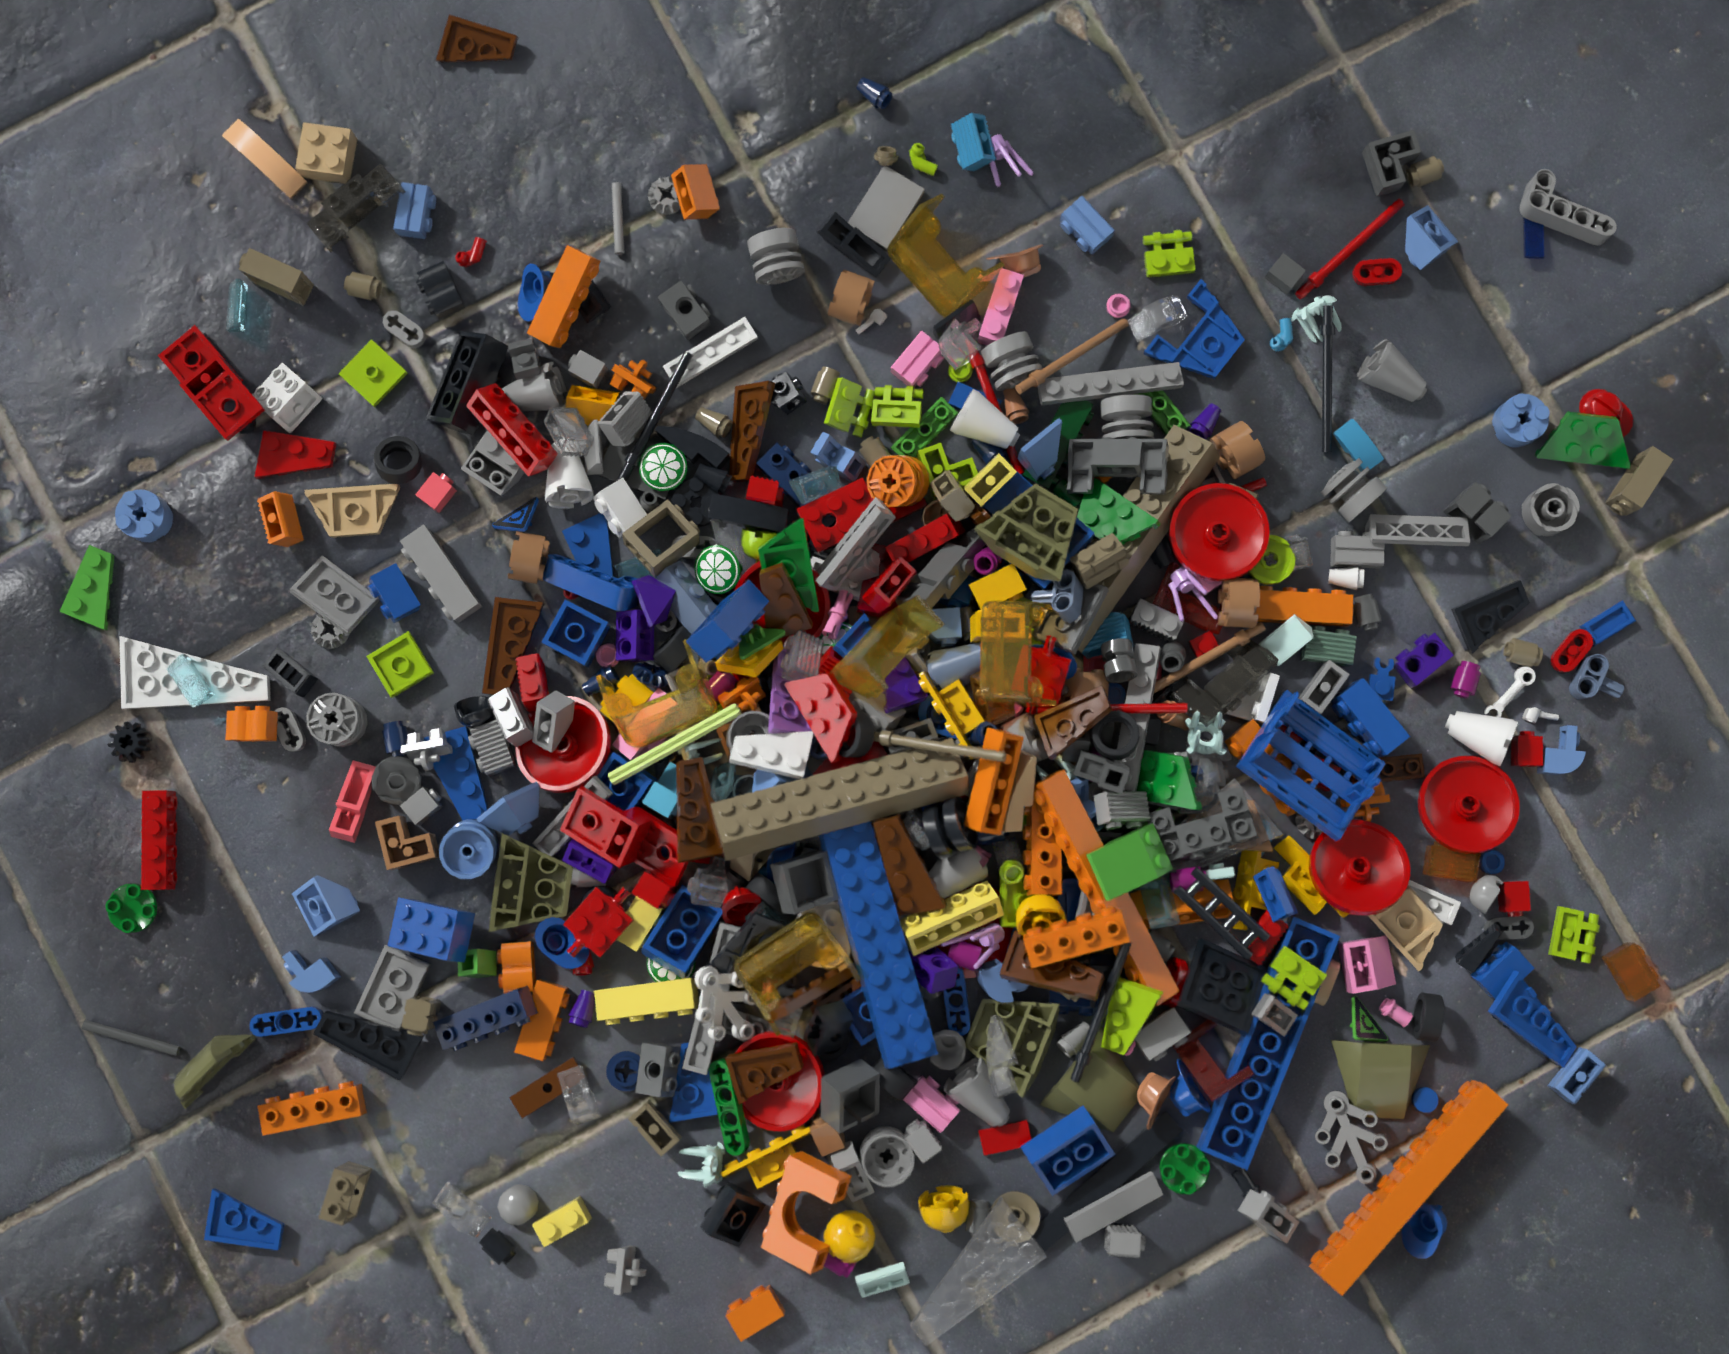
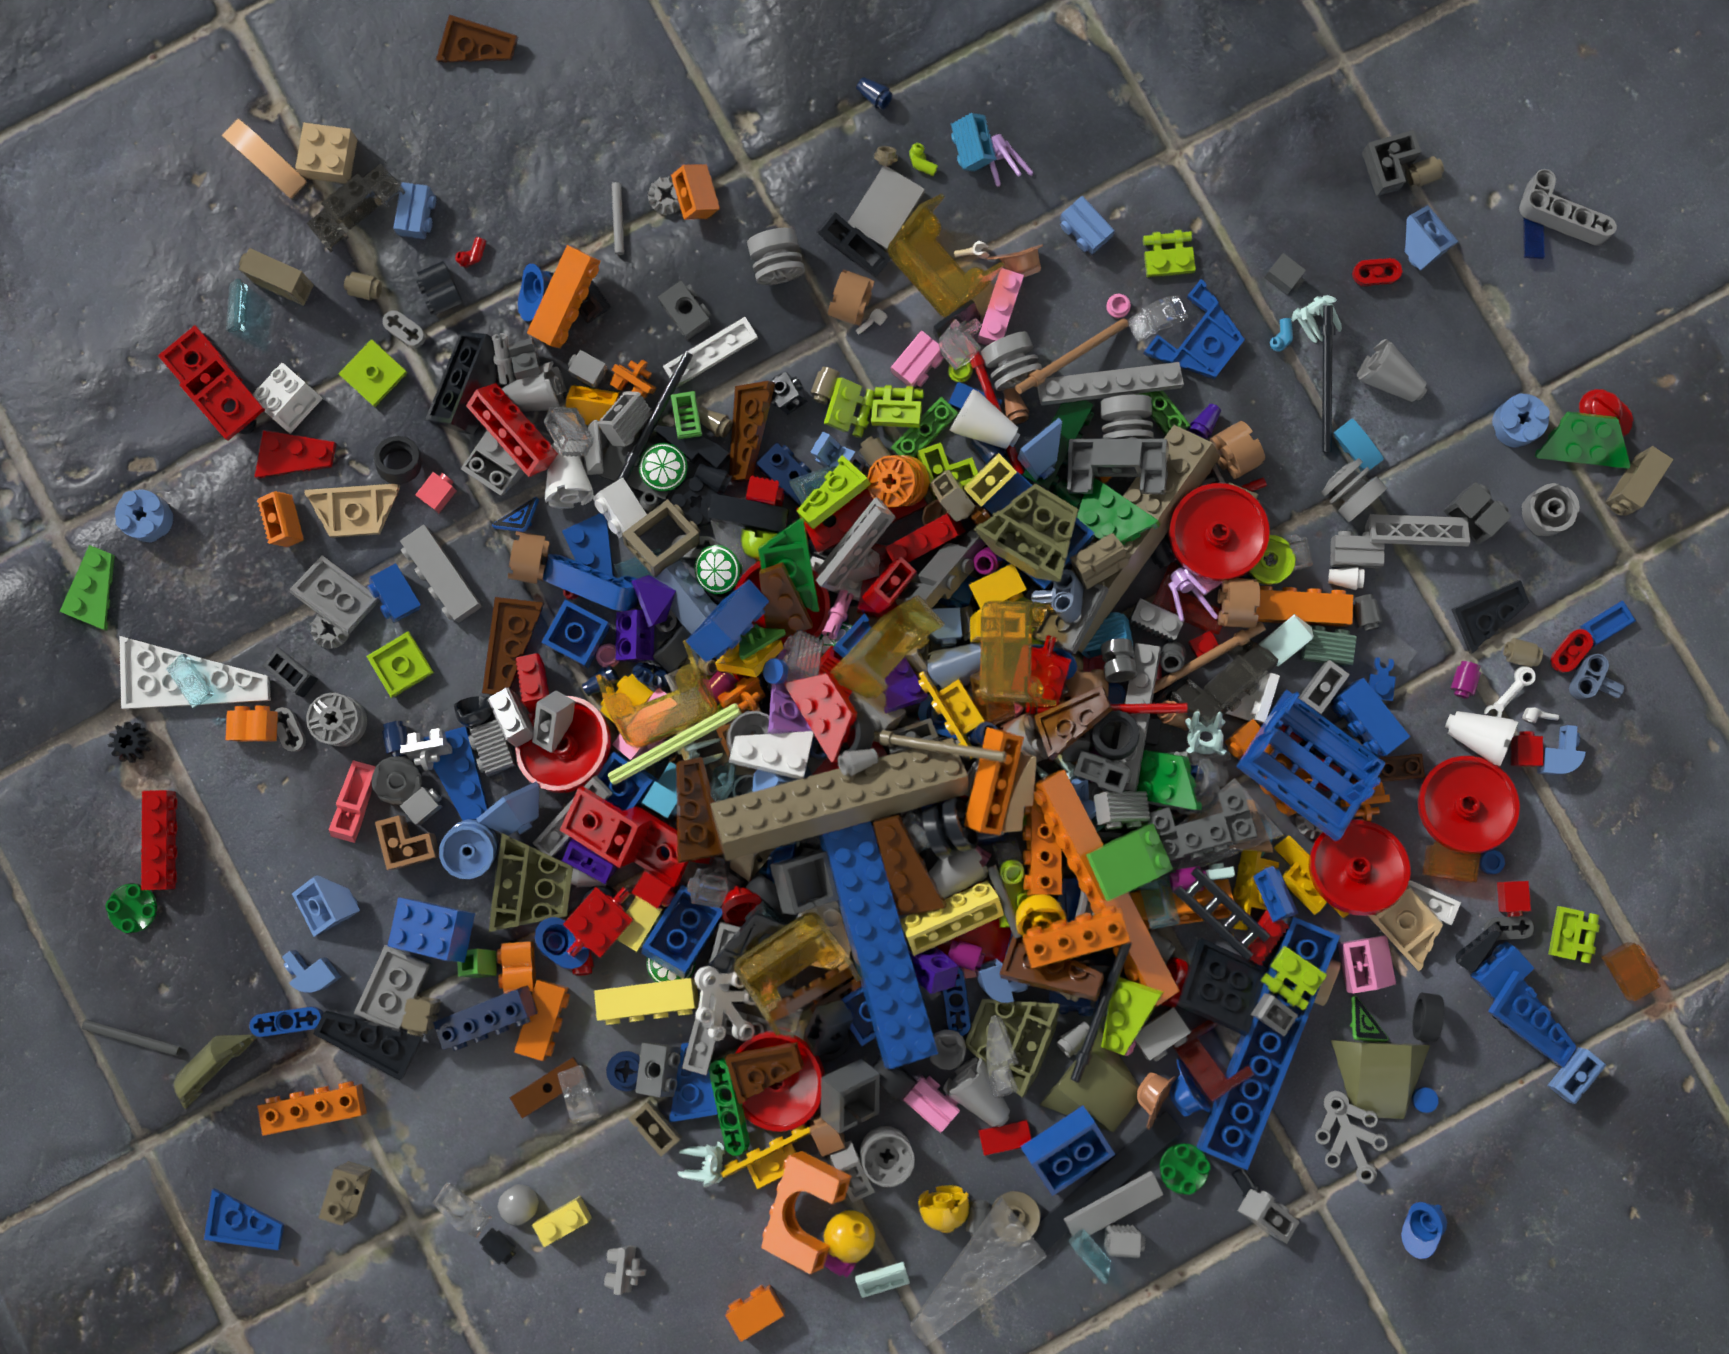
dark purple cone [568,990,595,1028] -> none
black brick [700,1182,766,1247] -> none
light grey brick [904,1119,942,1163] -> none
lavender plant [941,923,1005,969] -> none
red bar [1295,199,1405,300] -> none
orange brick [1309,1080,1509,1296] -> none
bright pink pin [1379,998,1413,1027] -> none
dark purple brick [1393,633,1454,688] -> none
light grey hair [1470,875,1503,914] -> none
none -> light grey pin [492,333,515,384]
none -> bright green slope [671,391,702,439]
none -> blue tile [763,659,788,684]
none -> lime wing [797,455,871,529]
none -> light grey cone [838,749,878,776]
none -> white hand [954,241,990,259]
none -> dark grey bar [987,865,1022,938]
none -> clear light blue slope [1069,1229,1110,1284]

